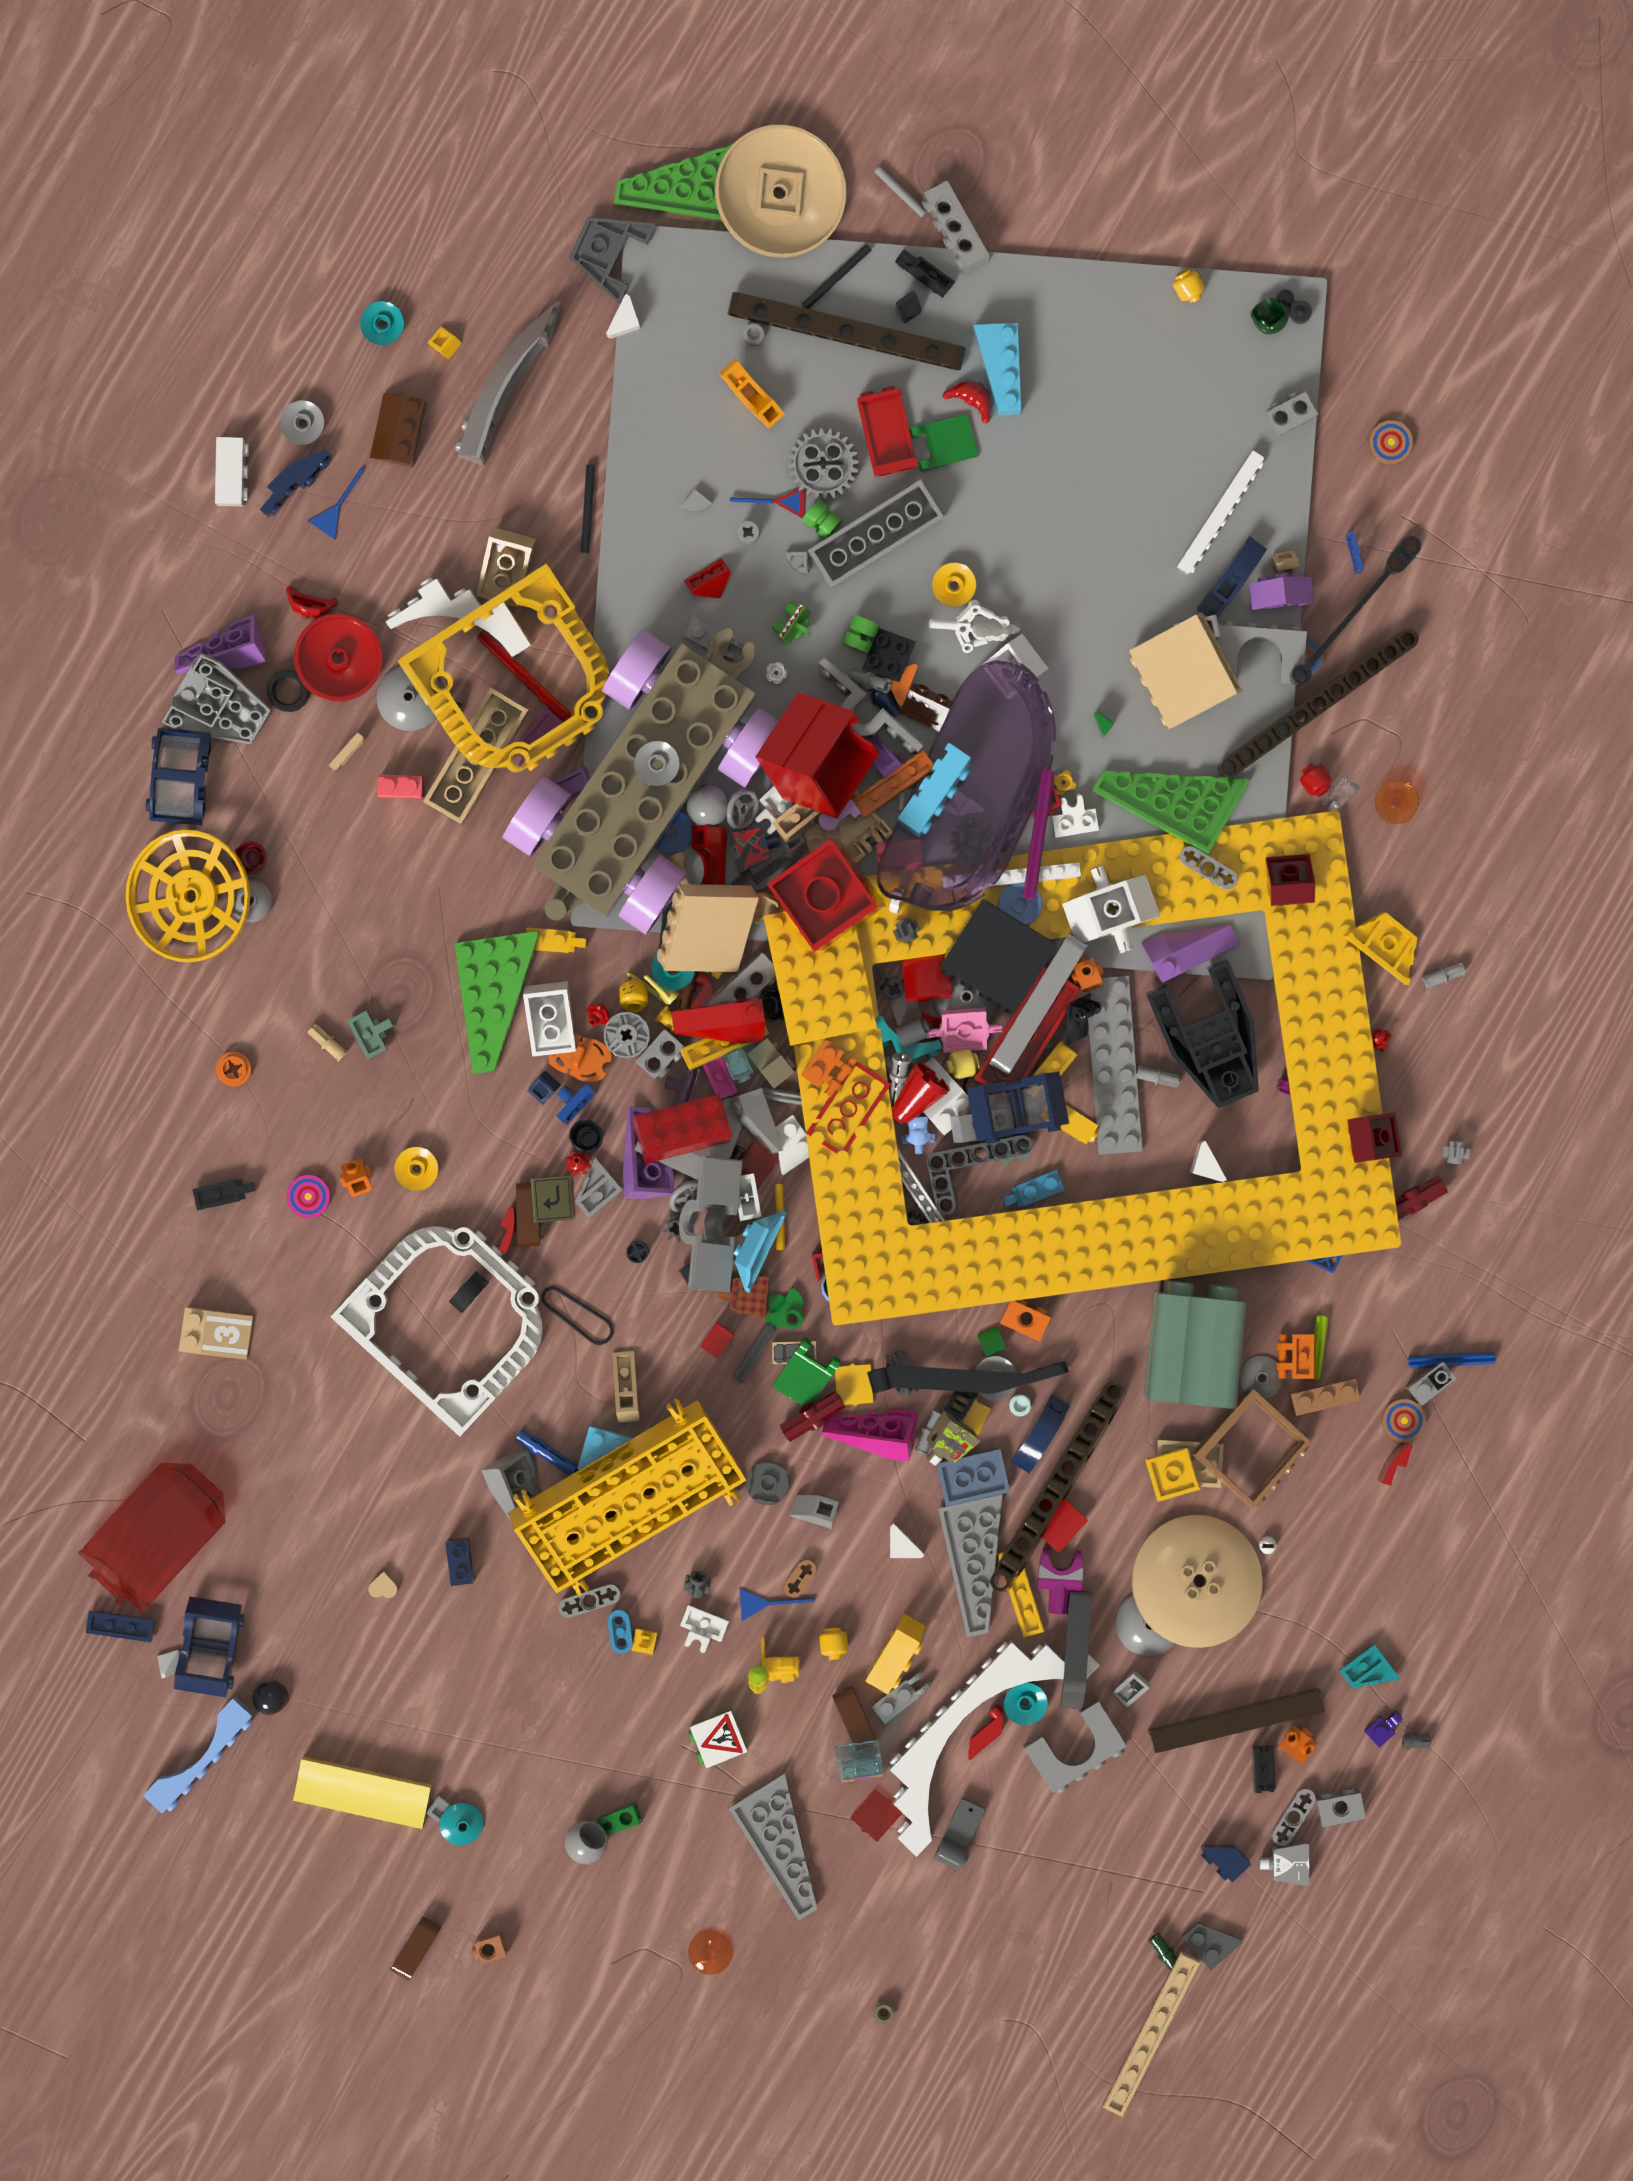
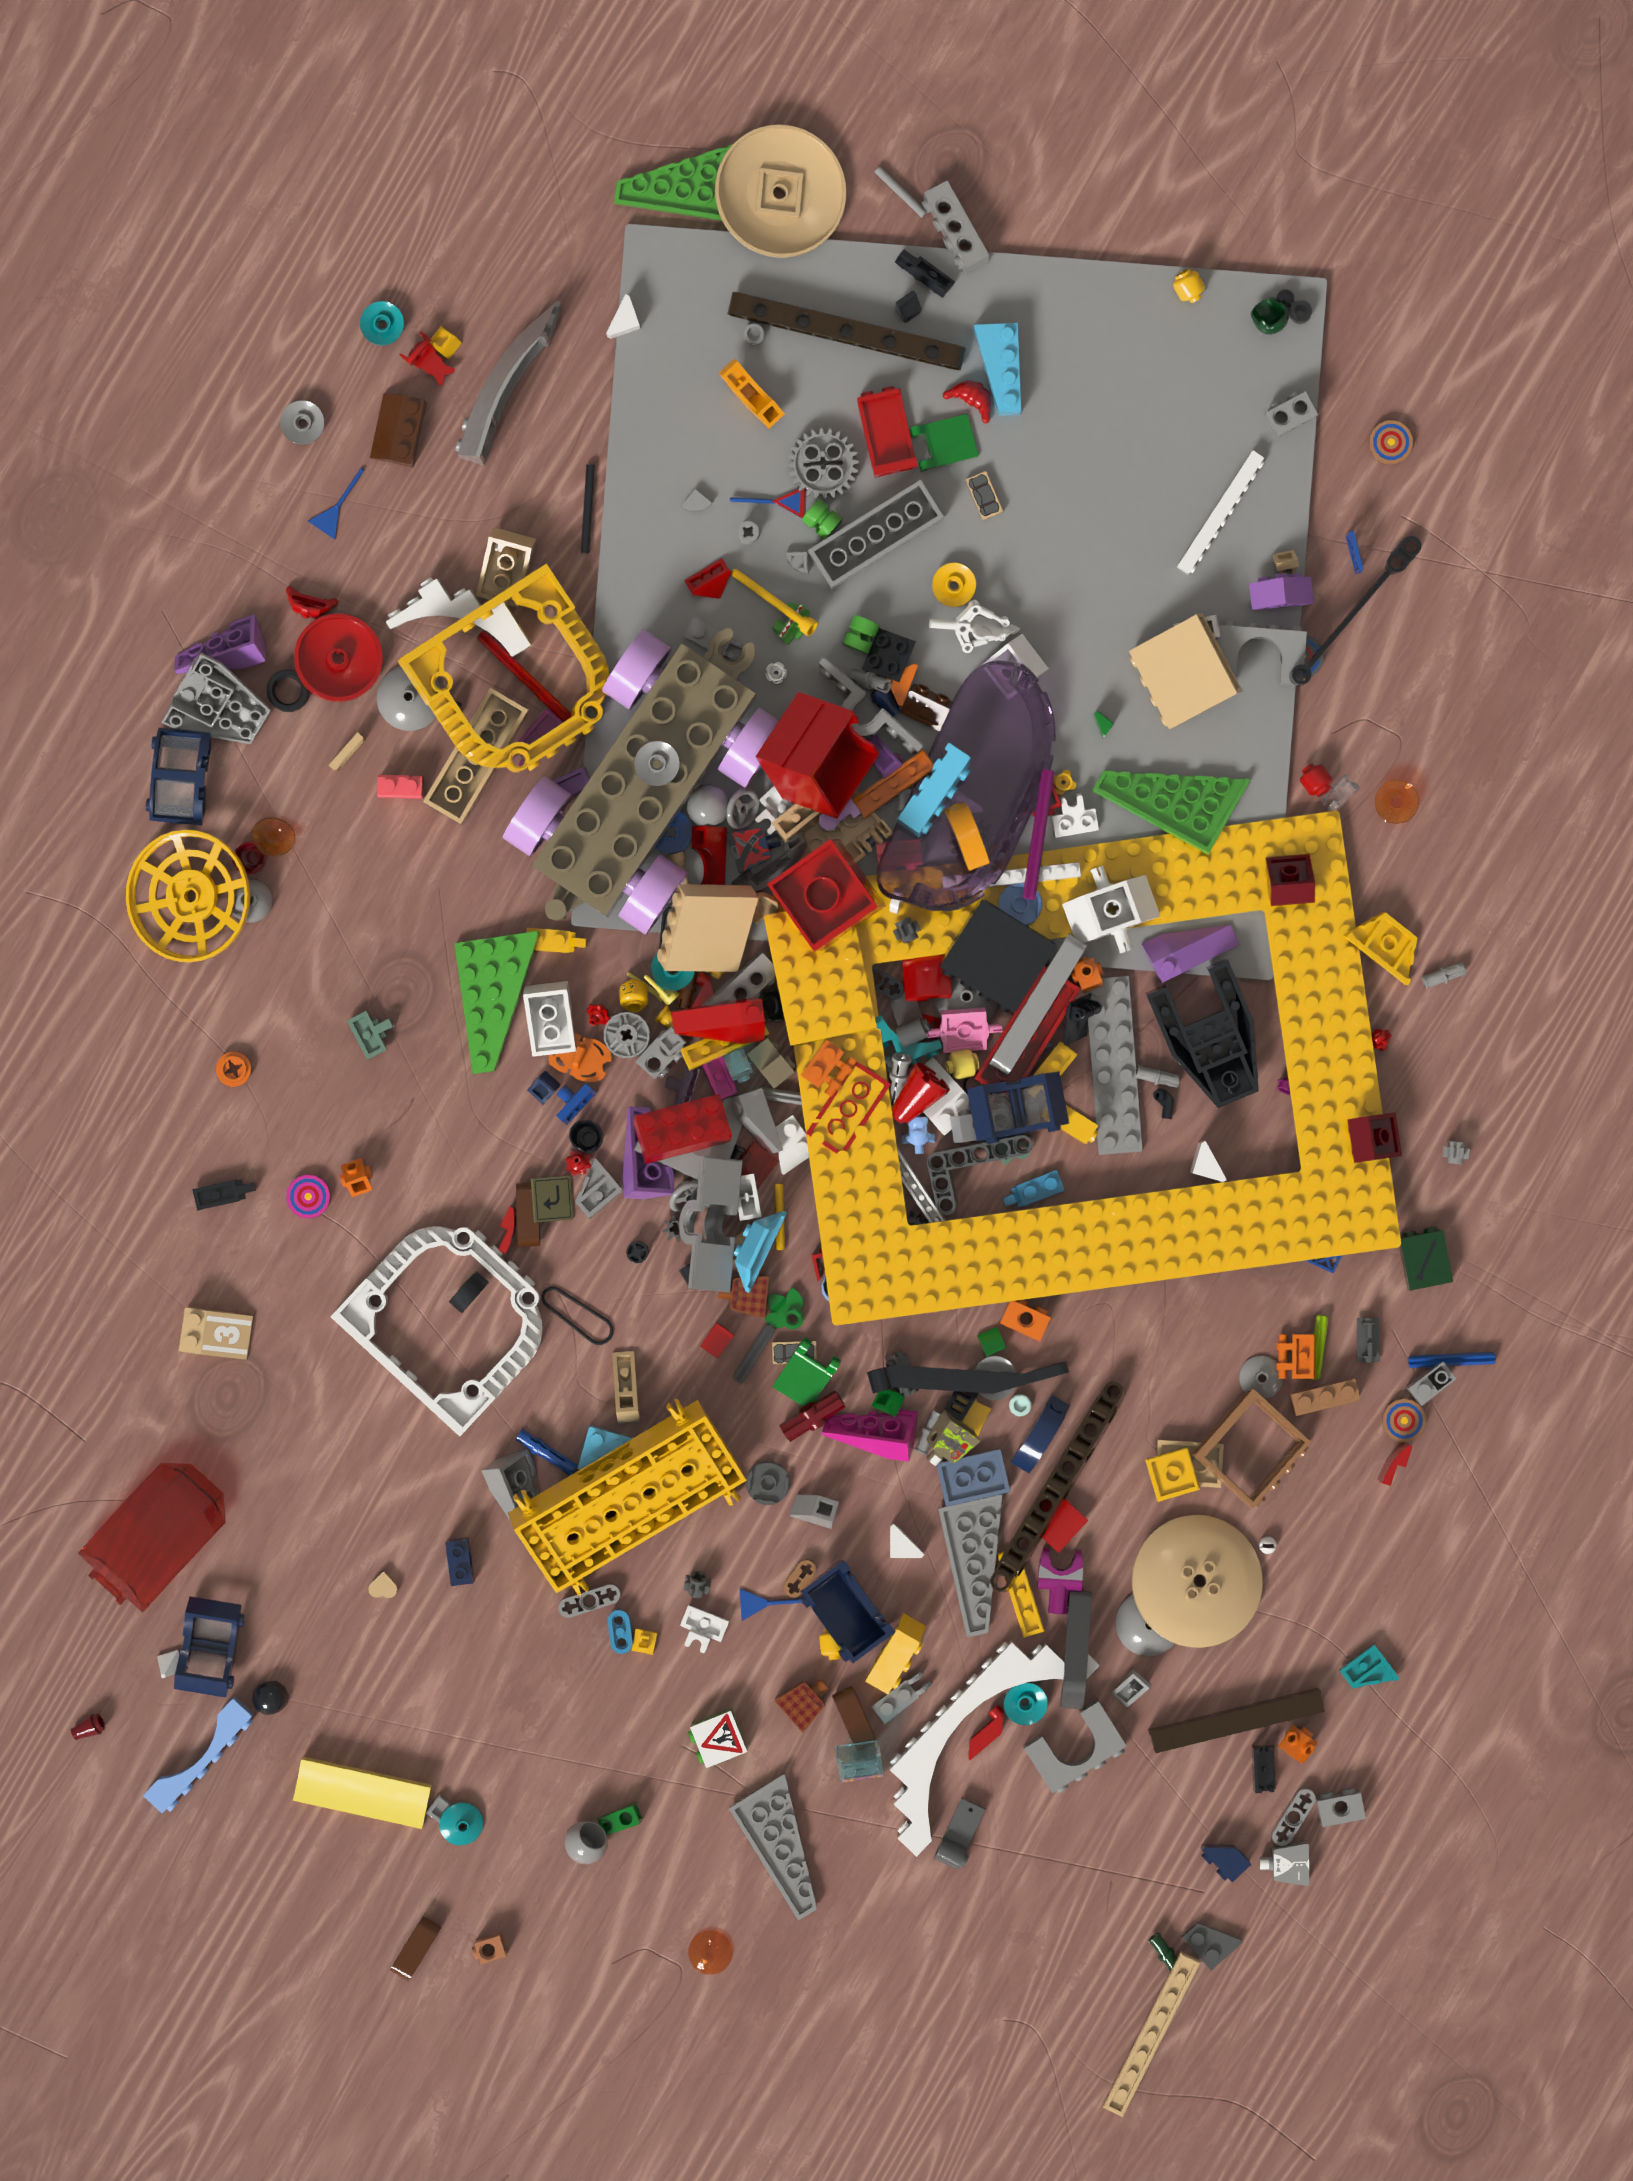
dark blue plate [86,1610,155,1642] -> none
white brick [215,437,249,506] -> none
dark blue slope [260,450,332,517] -> none
tan axle [308,1024,348,1062] -> none
yellow dish [394,1147,438,1191] -> none
dark grey wing [569,217,657,305] -> none
yellow piece [748,1637,800,1694] -> none
black bar [802,244,872,309] -> none
yellow piece [835,1363,873,1406] -> none
clear red piece [850,1789,902,1842] -> none
dark tan plate [873,2001,895,2024] -> none
sand green brick [1143,1280,1247,1409] -> none
light grey beam [1179,846,1238,890] -> none
dark blue slope [1197,536,1267,618] -> none
dark brown beam [1218,629,1419,777] -> none
dark purple plate [1364,1710,1403,1748] -> none
dark red piece [1395,1176,1448,1220] -> none
dark grey pin [1402,1732,1431,1750] -> none
none -> dark red cone [71,1714,106,1740]
none -> clear orange dish [251,817,296,856]
none -> red hair [399,331,455,386]
none -> light grey tile [656,1026,687,1057]
none -> yellow piece [731,569,818,636]
none -> dark orange torso [775,1679,829,1733]
none -> dark blue windscreen [799,1560,895,1663]
none -> green slope [872,1389,905,1417]
none -> light orange arch [944,802,990,871]
none -> tile [965,471,1003,521]
none -> black arm [1153,1088,1175,1119]
none -> dark grey hinge [1357,1318,1380,1363]
none -> dark green brick [1399,1226,1453,1291]

